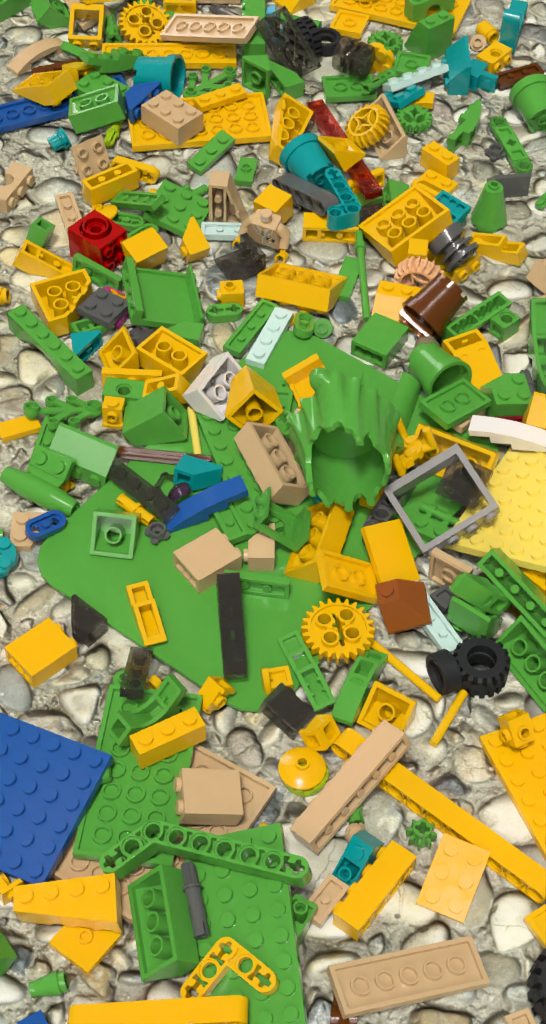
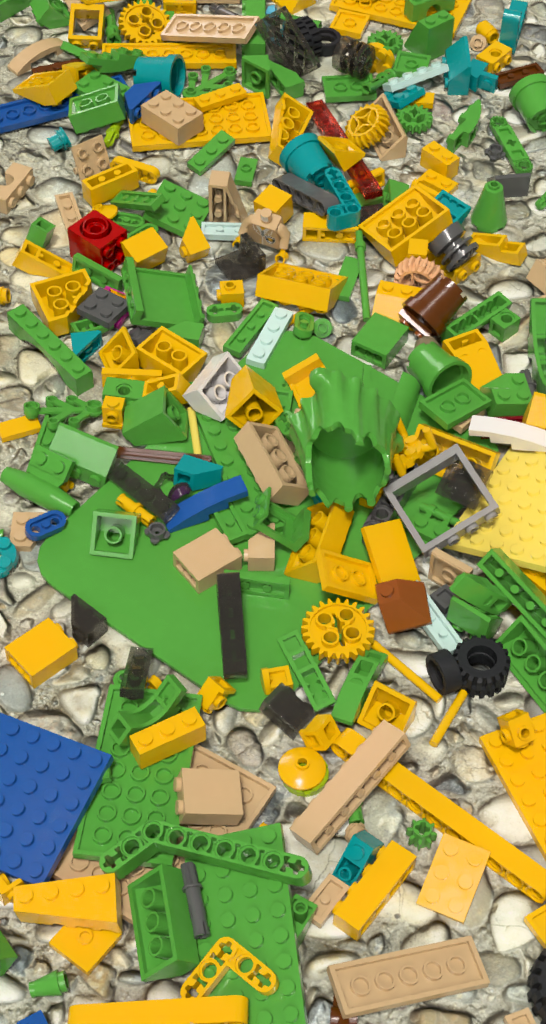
yellow slope [125,580,167,647] -> none
bright green arm [182,184,208,196] -> none

